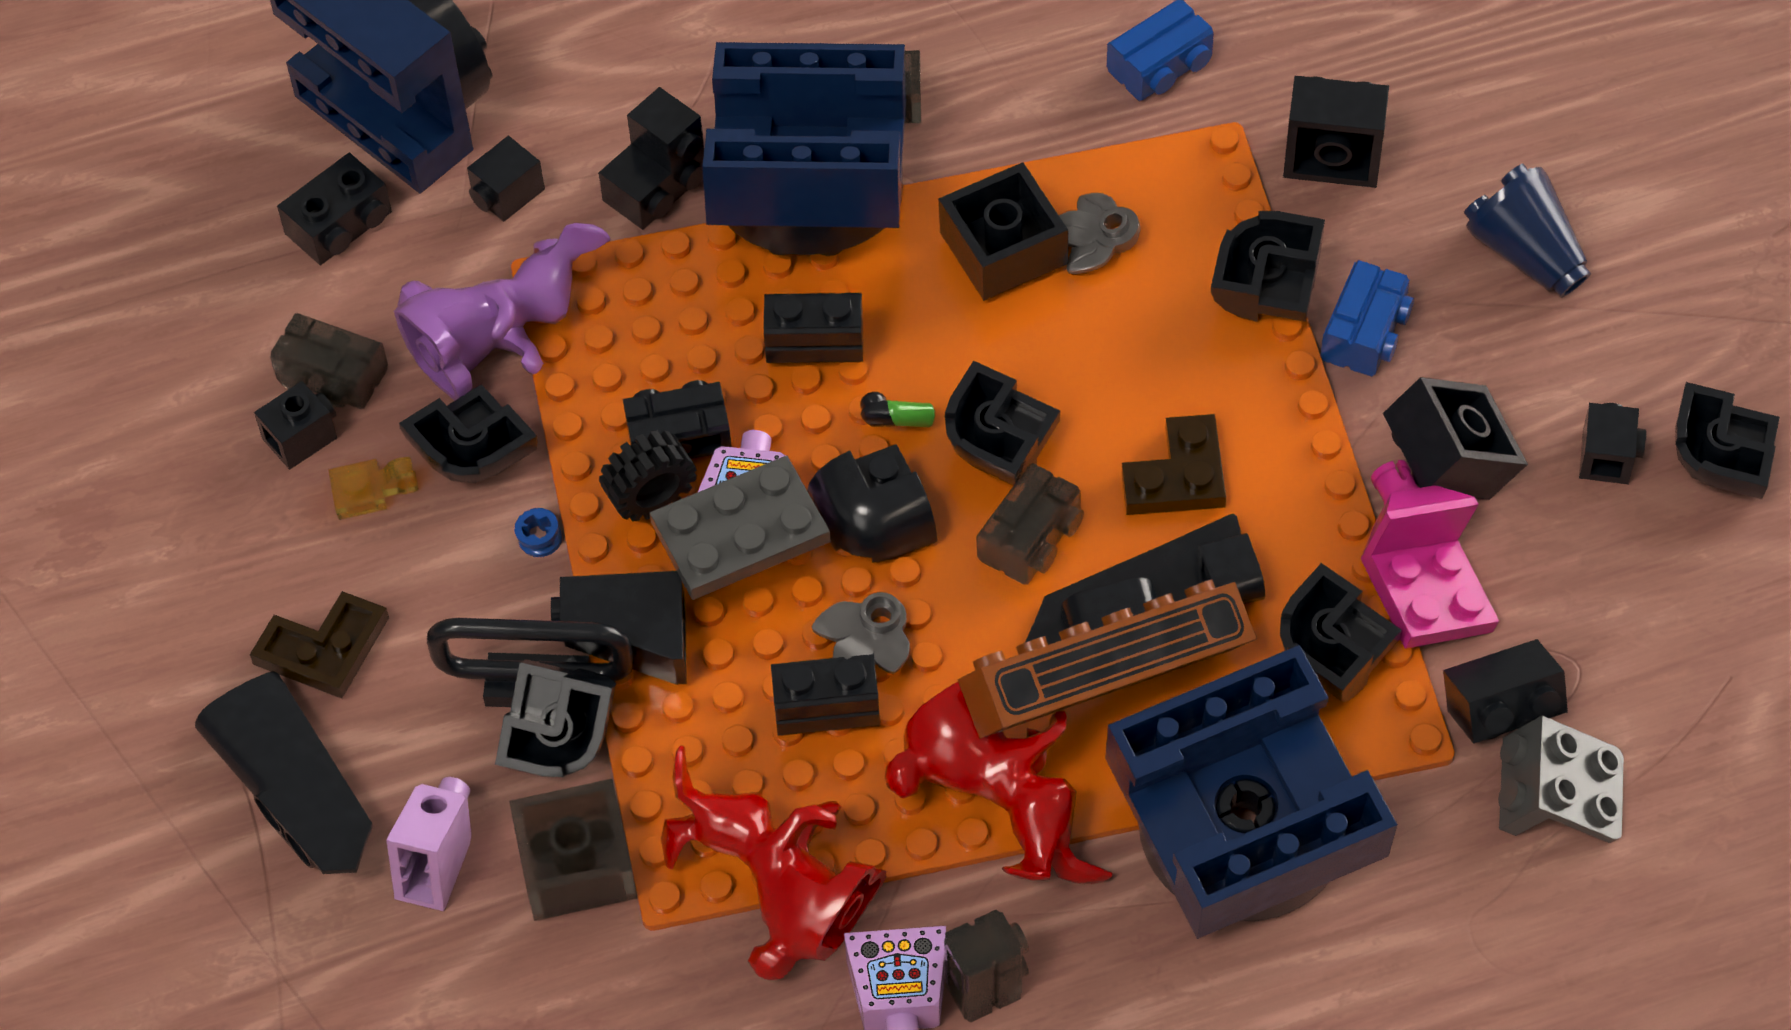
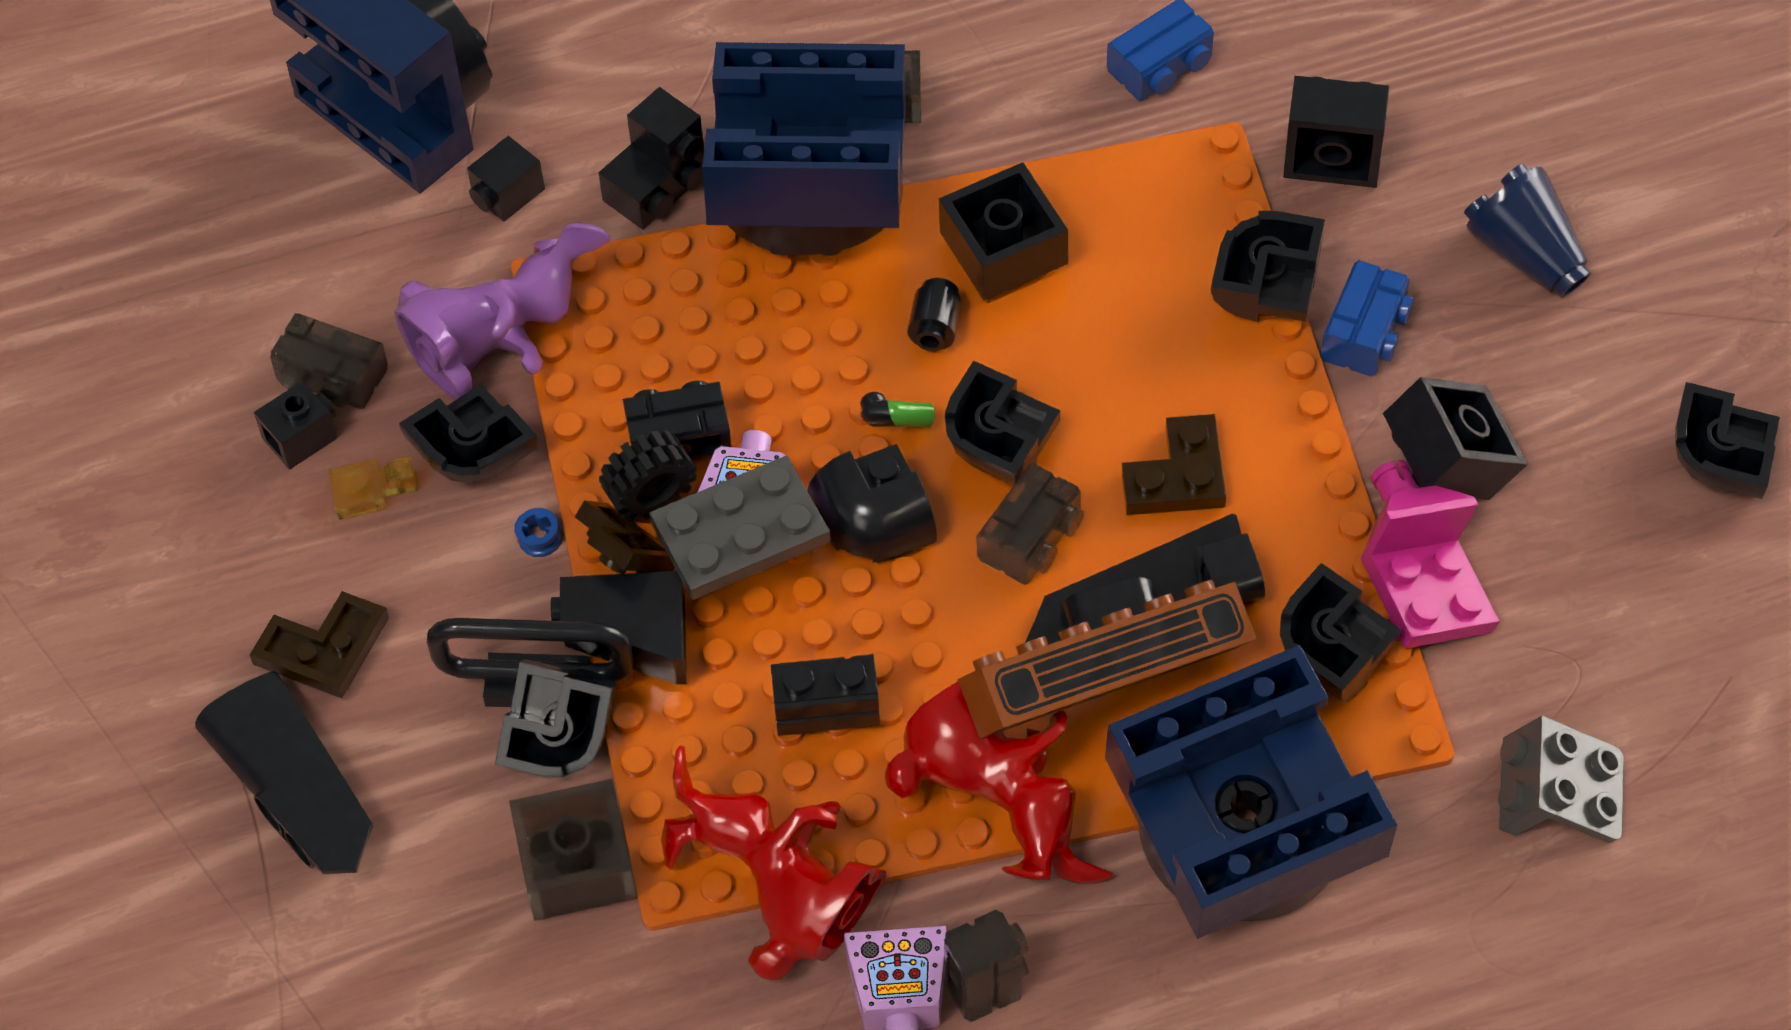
black brick [277,152,392,266] -> none
lavender torso [386,777,471,911] -> none
black brick [763,293,863,363] -> none
flat silver plate [812,592,910,674] -> none
flat silver plate [1059,193,1140,274] -> none
black brick [1443,639,1568,744] -> none
black brick [1579,402,1646,485] -> none
none -> dark brown plate [575,500,675,574]
none -> black brick [907,278,962,351]

